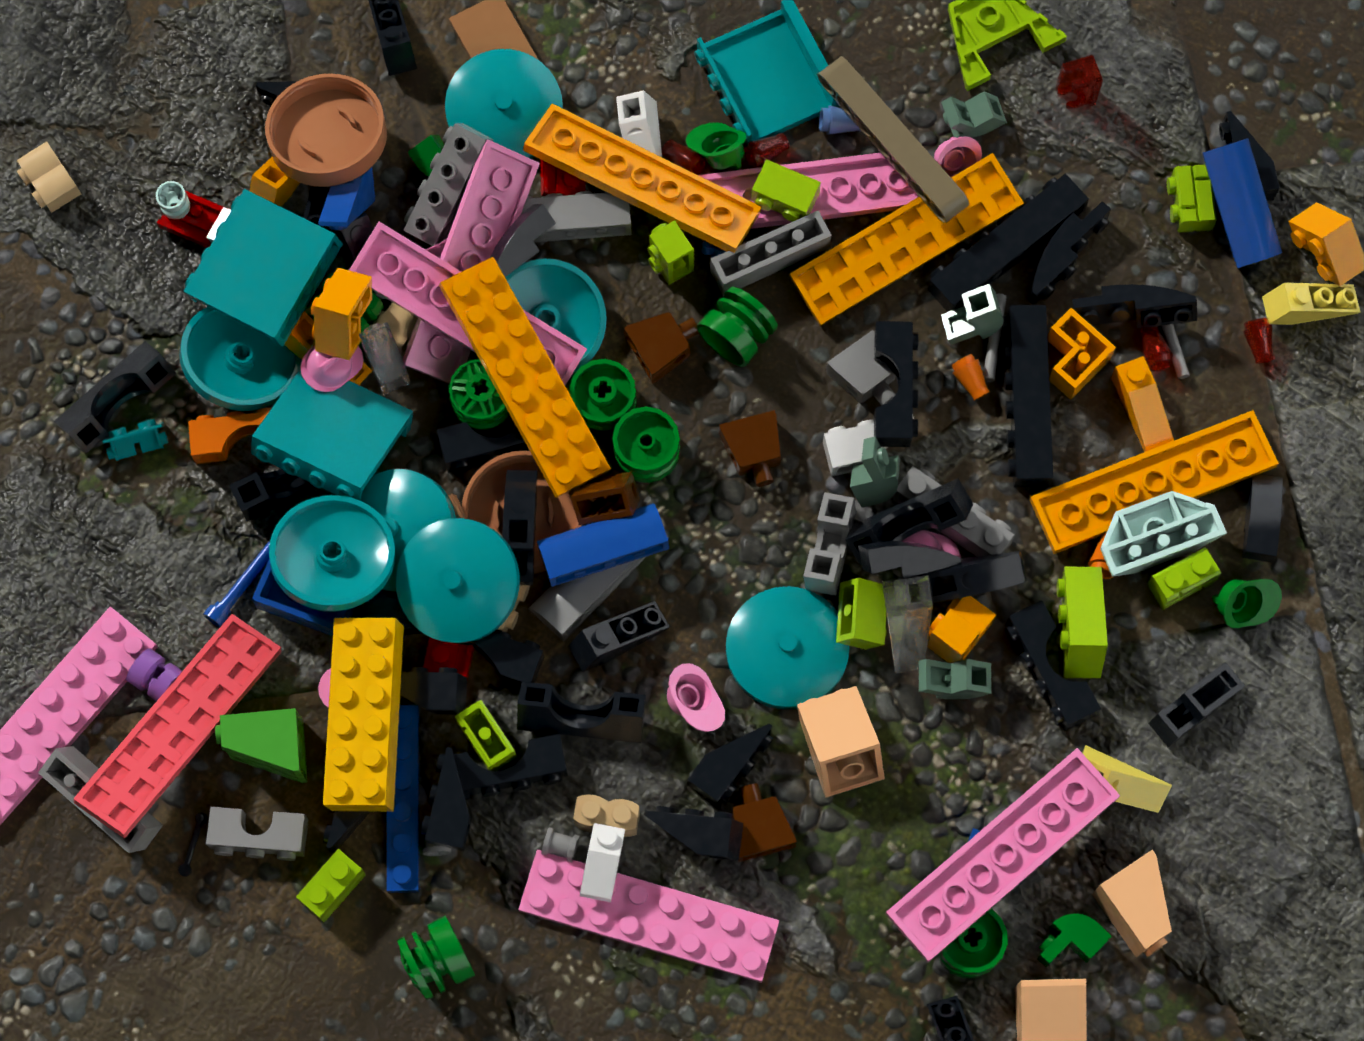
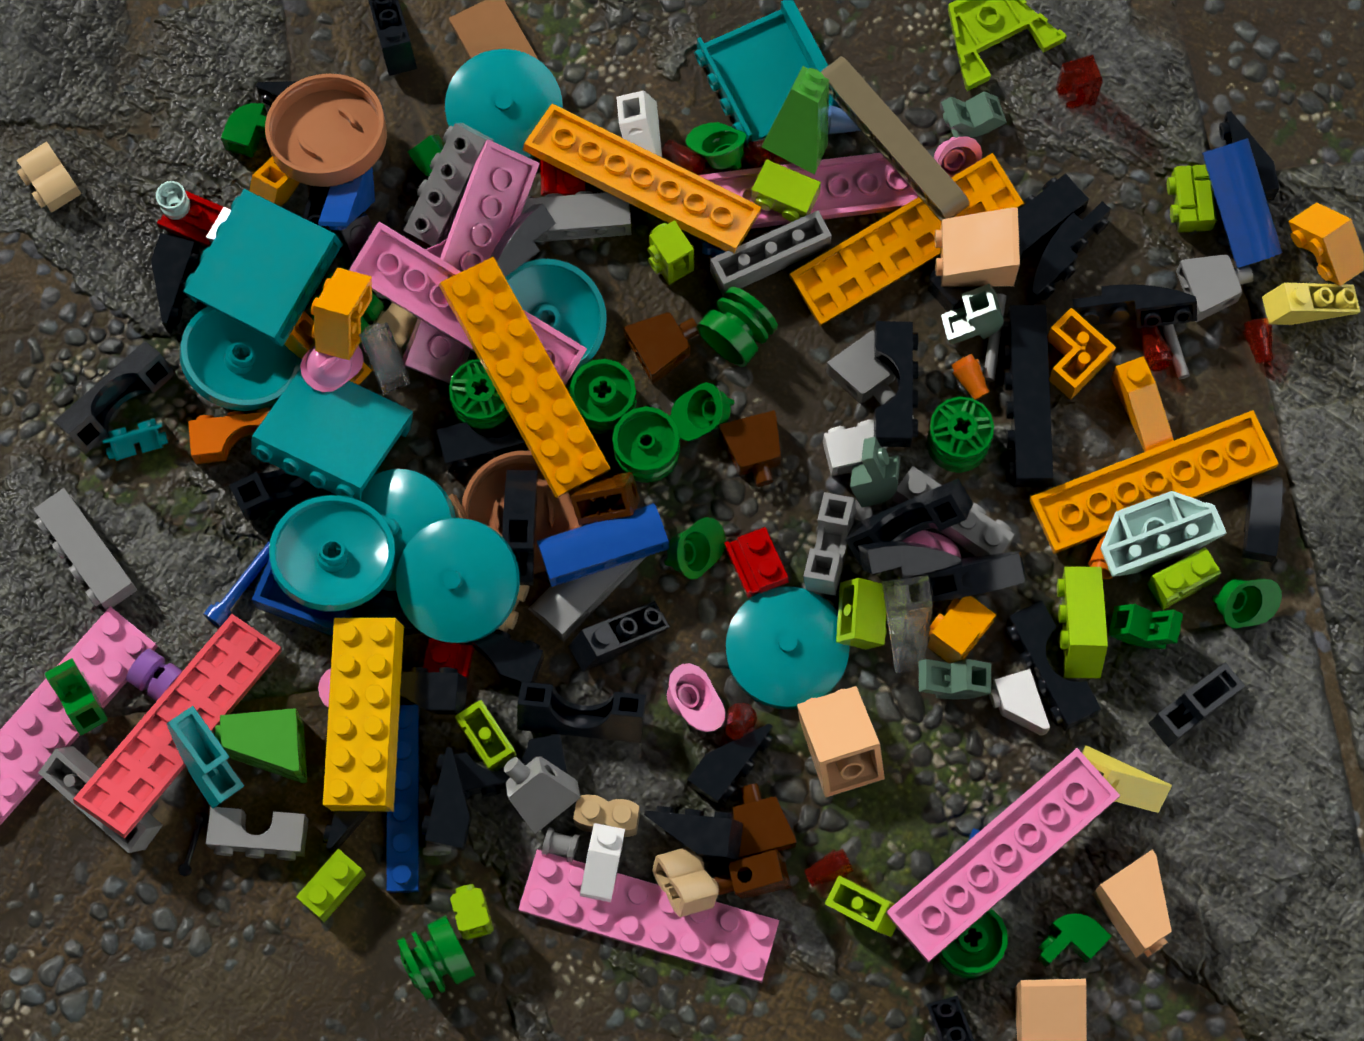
none -> light grey brick [34,488,137,610]
none -> green brick [44,658,108,736]
none -> black slope [151,233,201,333]
none -> teal slope [167,706,244,809]
none -> green brick [221,103,268,157]
none -> lime brick [450,884,494,940]
none -> light grey torso [504,757,581,834]
none -> tan brick [652,847,719,917]
none -> green piece [664,517,726,579]
none -> green piece [670,382,735,441]
none -> reddish brown torso [714,849,791,899]
none -> red plate [724,527,789,598]
none -> clear red cone [726,703,757,739]
none -> bright green slope [761,66,829,174]
none -> clear red cone [804,848,854,887]
none -> lime brick [825,876,896,937]
none -> green wheel [926,396,994,473]
none -> light nougat slope [935,208,1020,287]
none -> white slope [989,669,1050,736]
none -> green brick [1108,604,1183,649]
none -> light grey torso [1176,254,1253,322]

